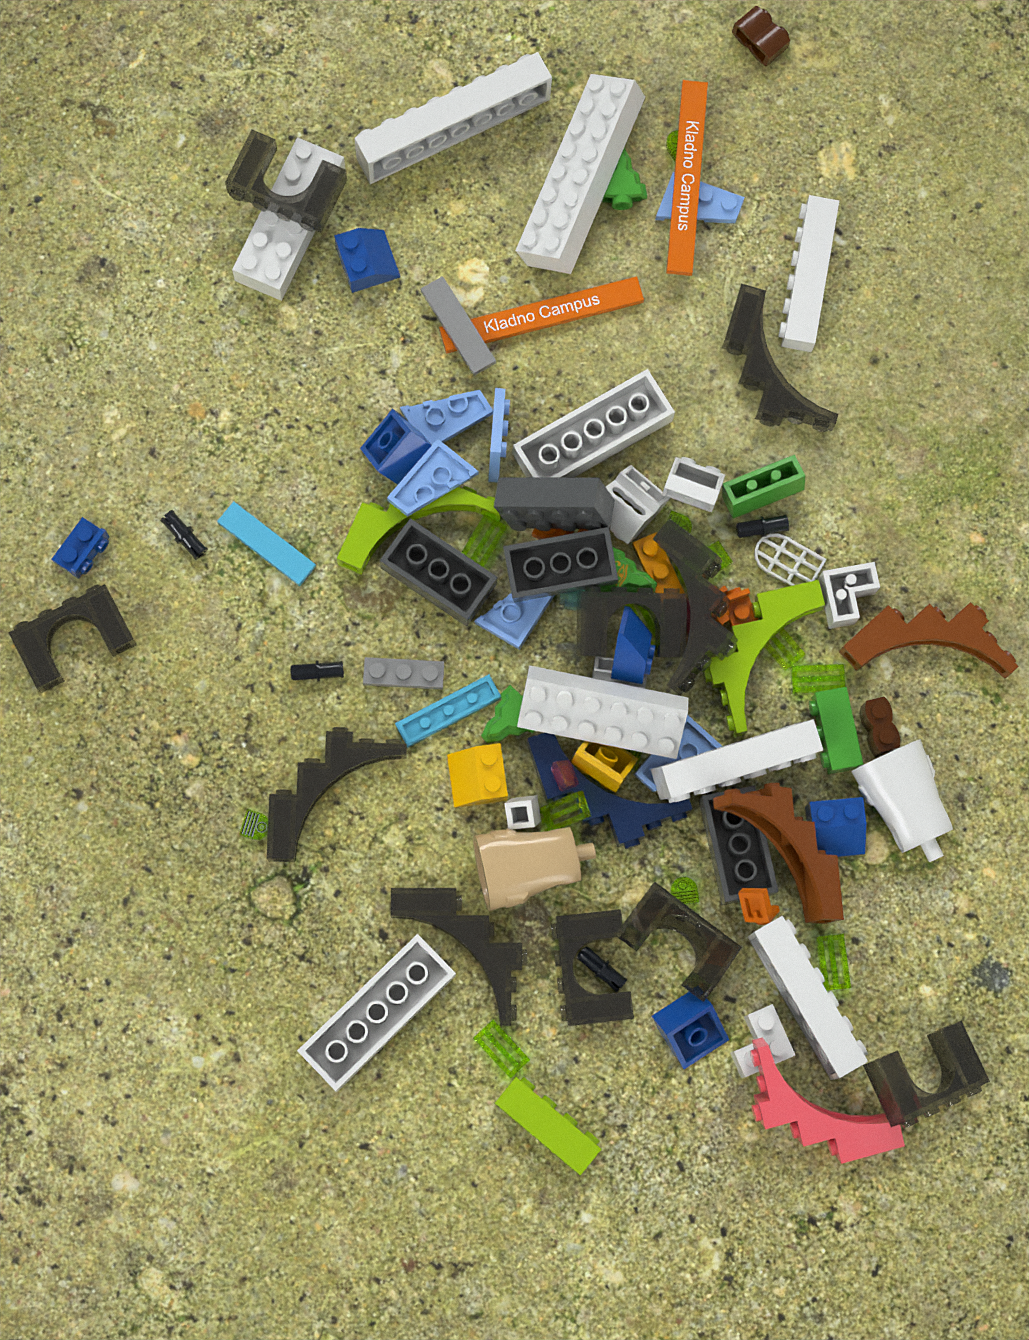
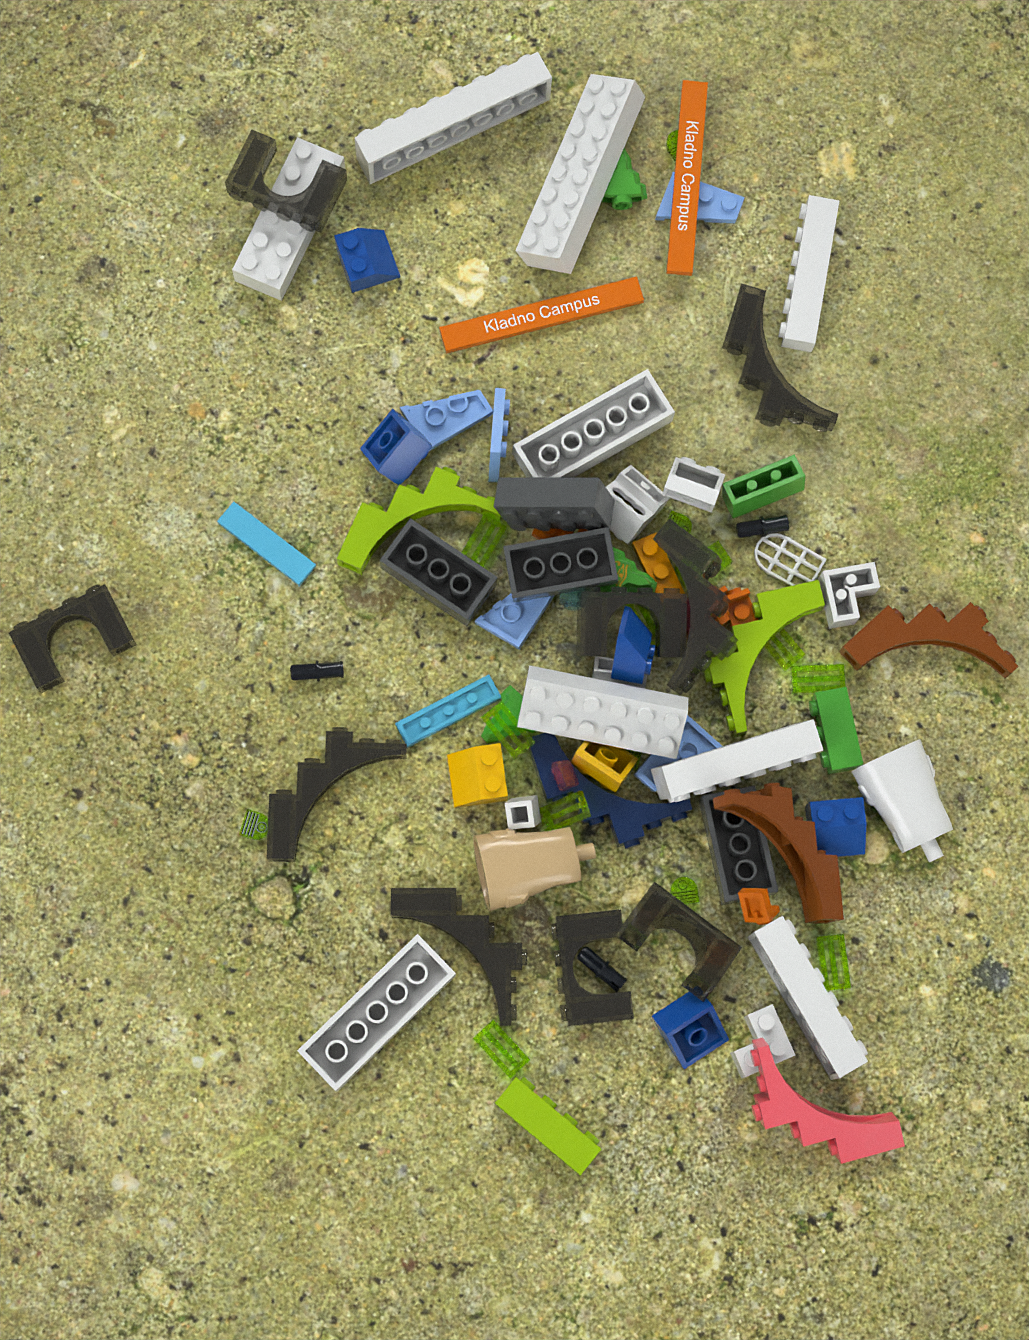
blue bracket [51,517,110,579] -> none
black pin [160,510,208,560] -> none
light grey plate [363,657,444,690] -> none
light blue wing [387,439,479,517] -> none
light grey tile [421,276,496,376] -> none
reddish brown brick [732,6,791,66] -> none
reddish brown brick [860,697,900,757] -> none
clear smoke arch [863,1020,990,1128] -> none
none -> clear neon green tile [481,701,536,760]

